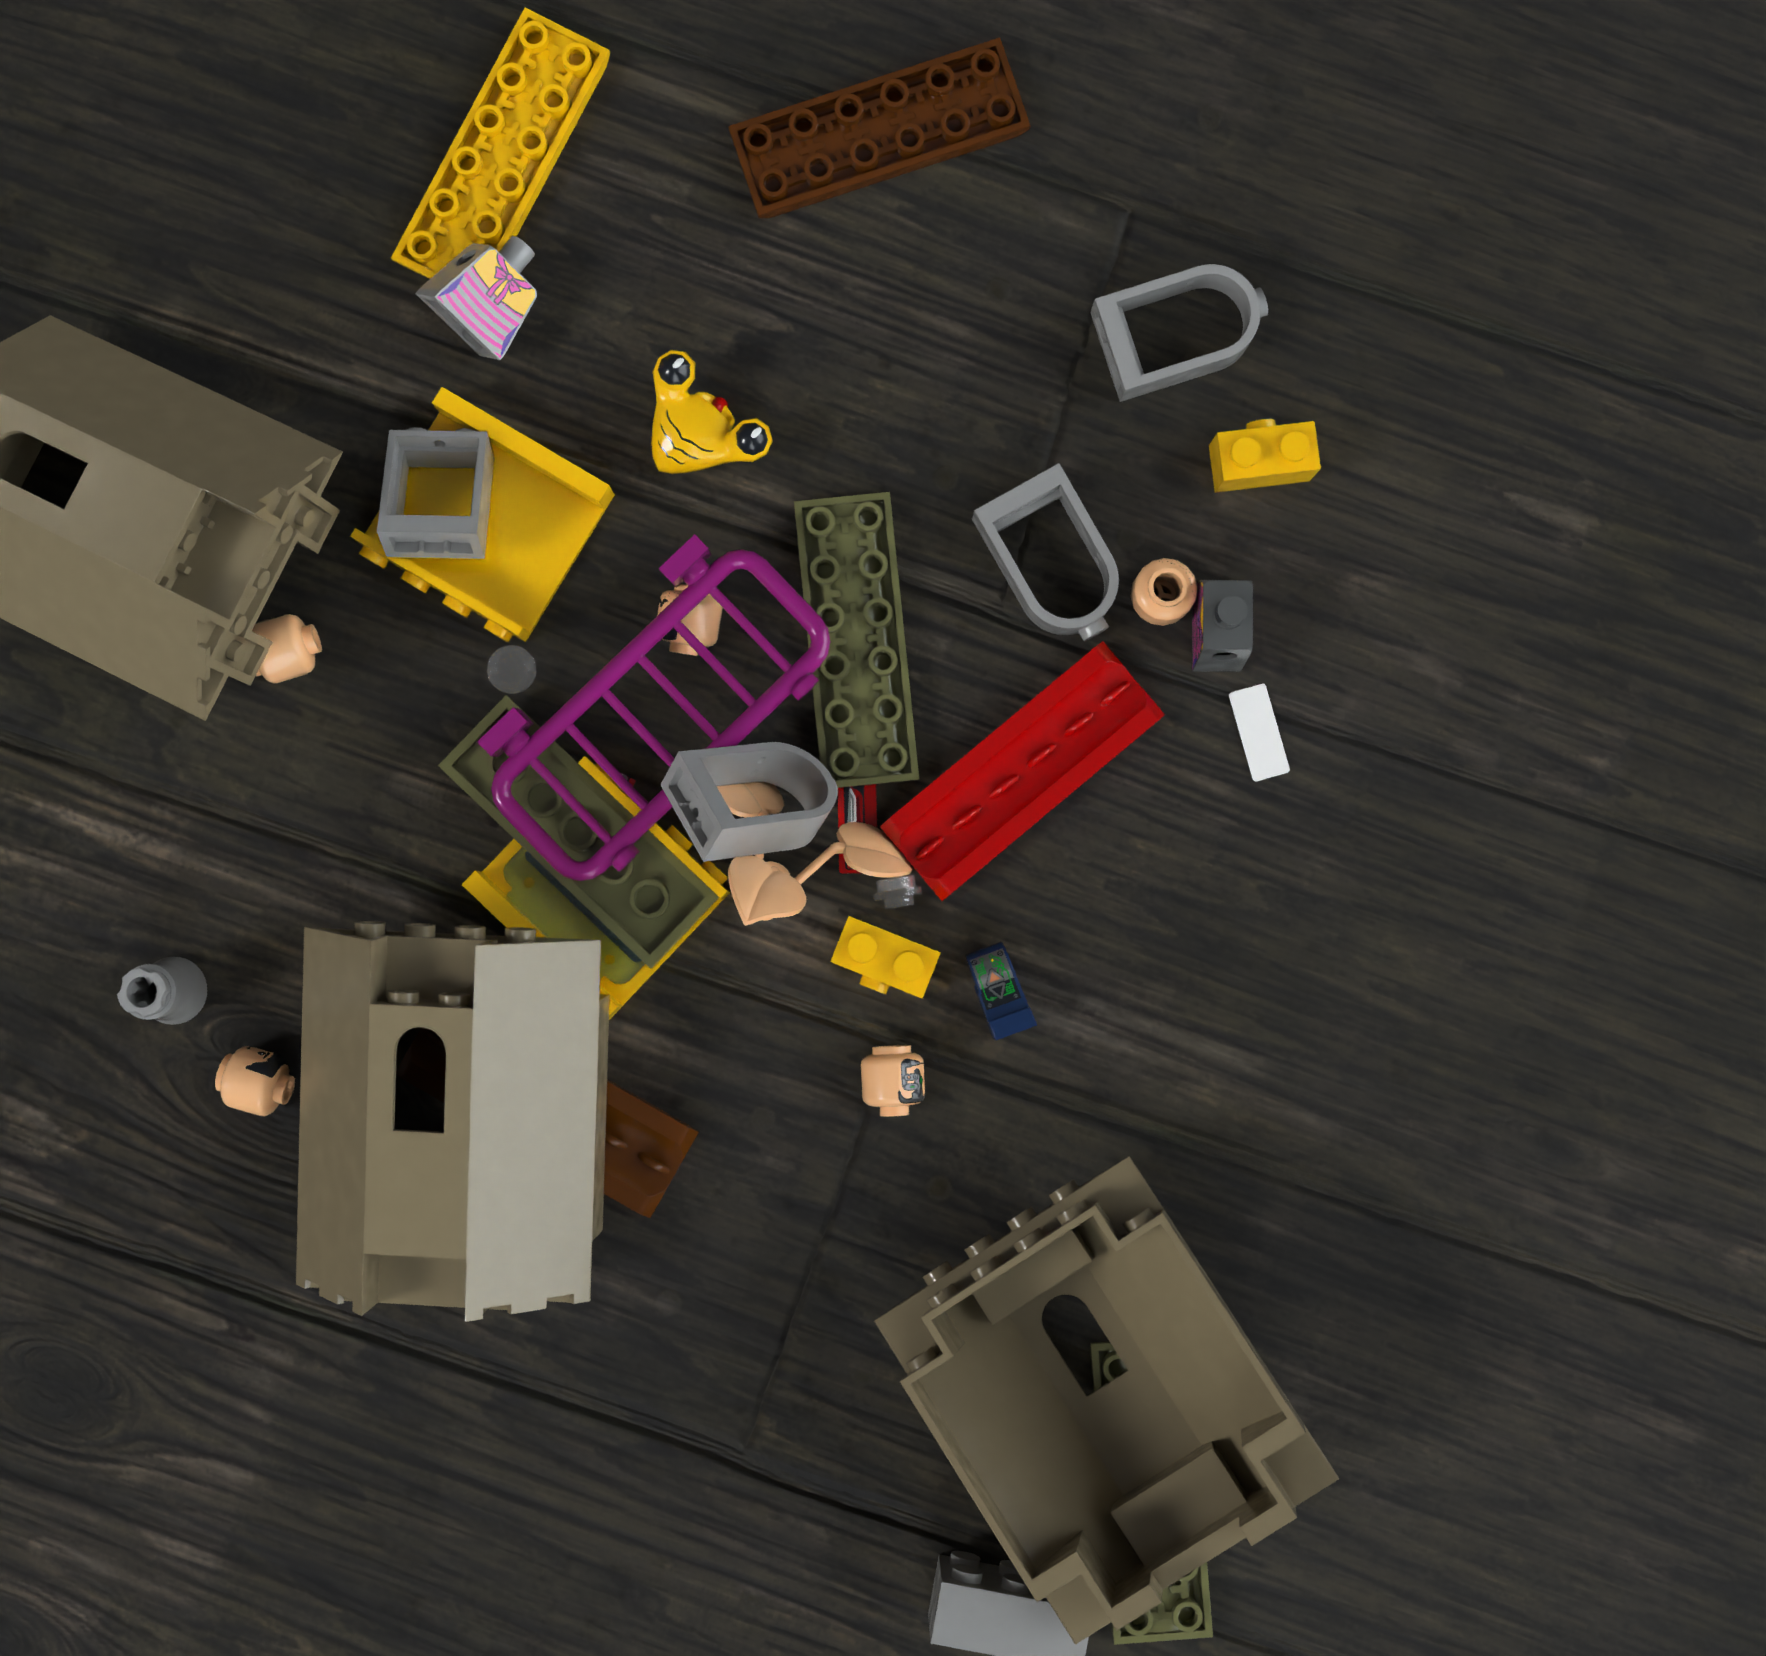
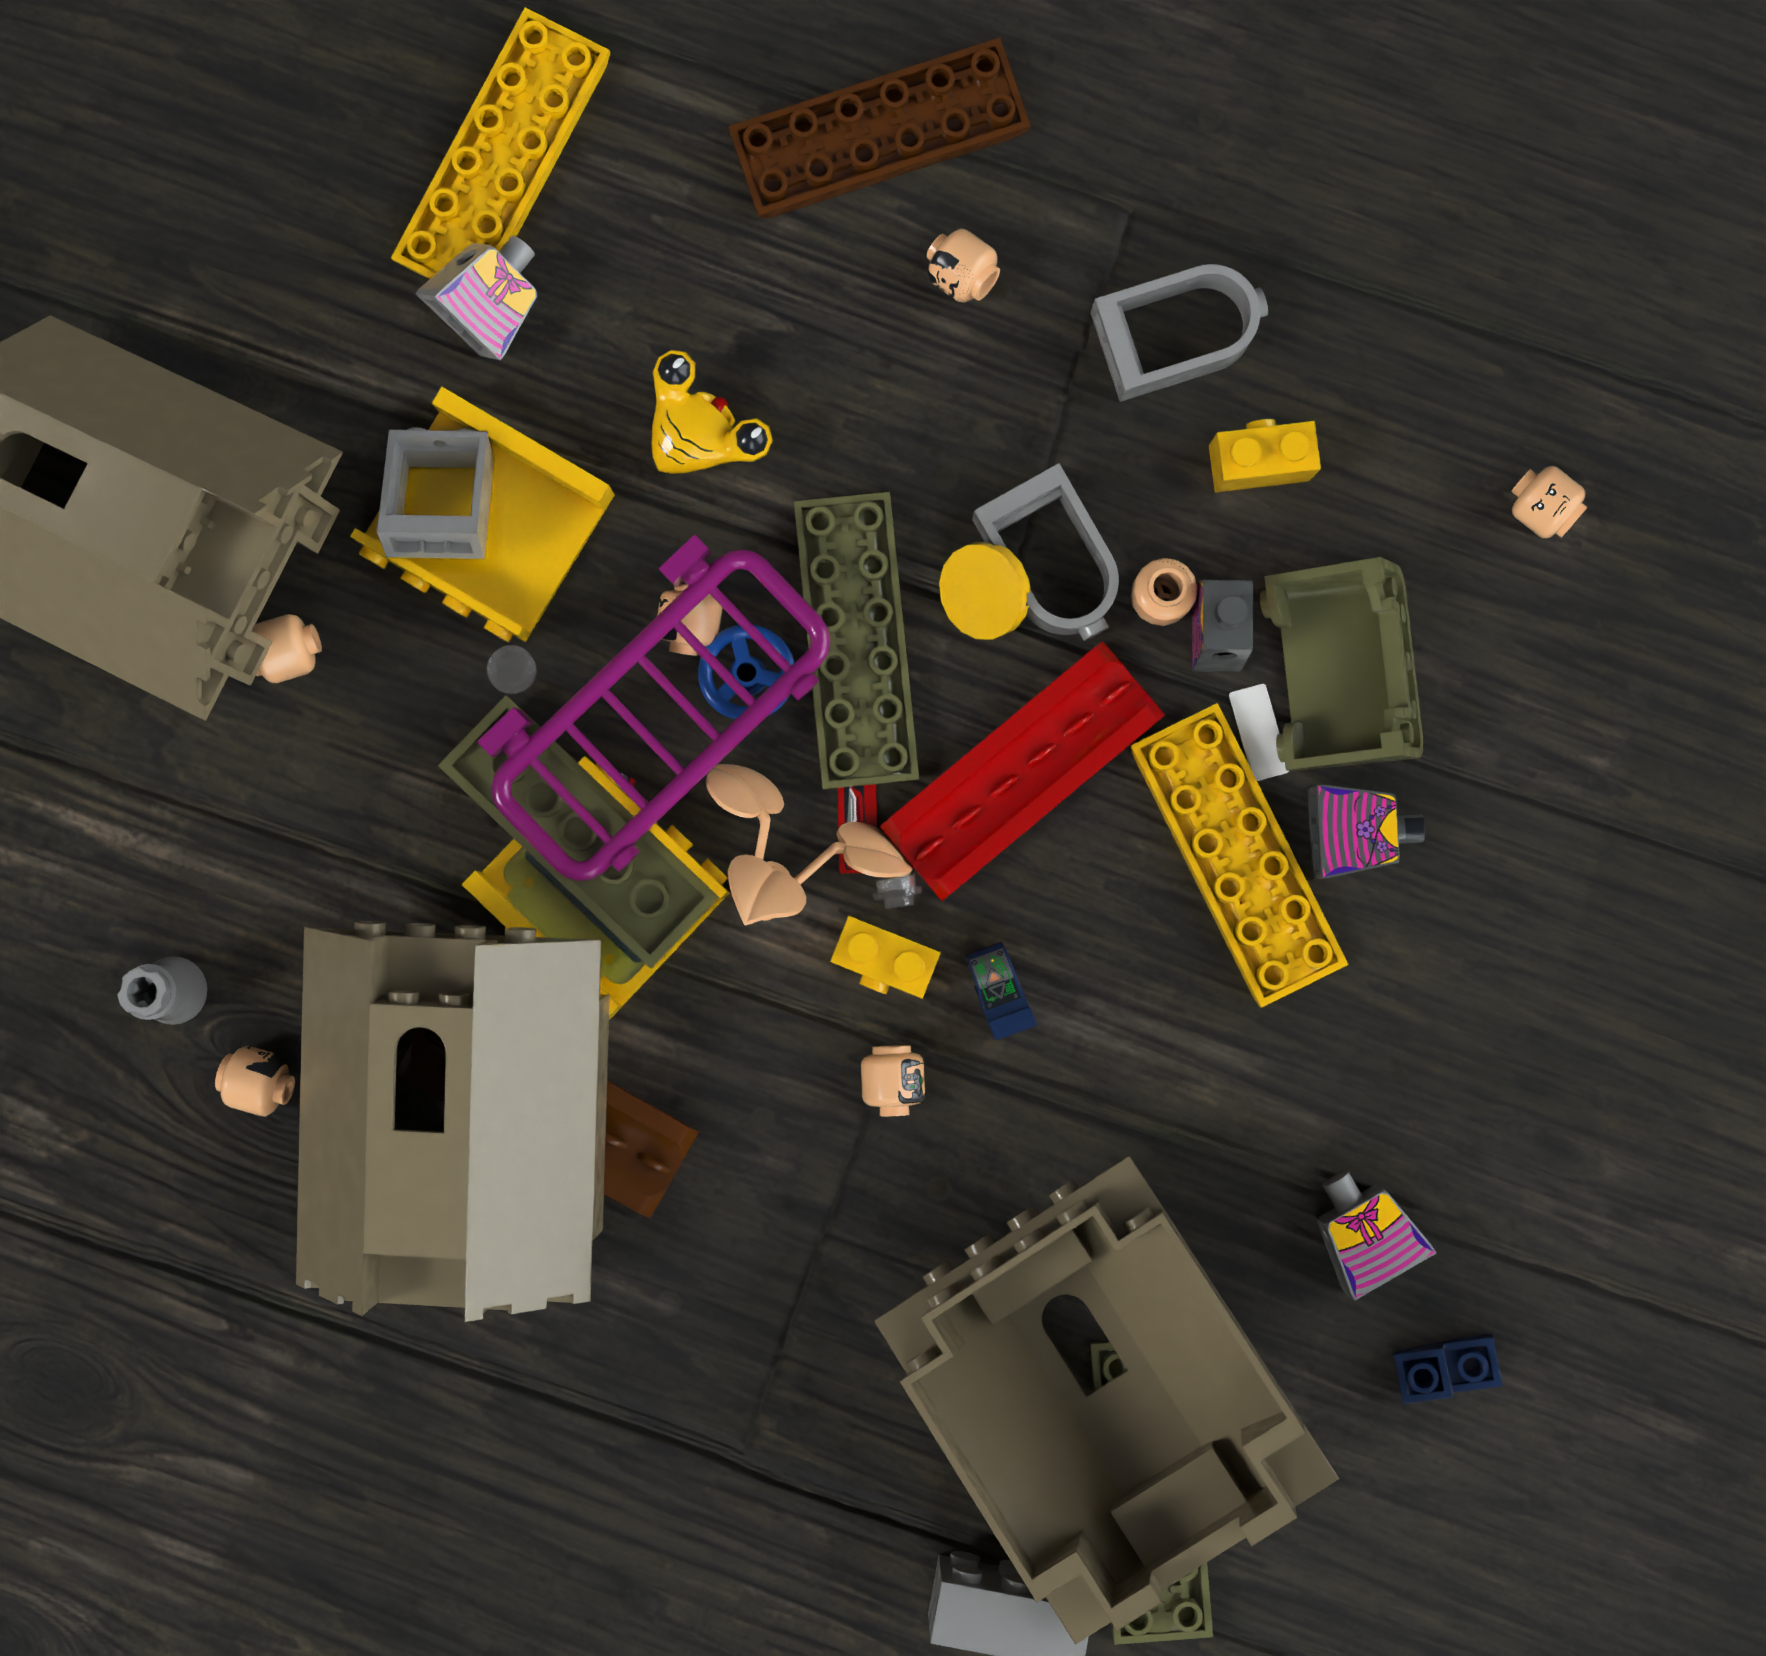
light grey window [660,742,838,862] -> none
none -> blue piece [698,625,794,720]
none -> light nougat head [927,229,1000,303]
none -> yellow tile [939,542,1030,640]
none -> yellow plate [1130,703,1349,1008]
none -> olive windscreen [1260,557,1423,771]
none -> torso [1307,785,1425,880]
none -> torso [1317,1171,1436,1300]
none -> dark blue slope [1394,1333,1503,1404]
none -> light nougat head [1511,466,1588,538]

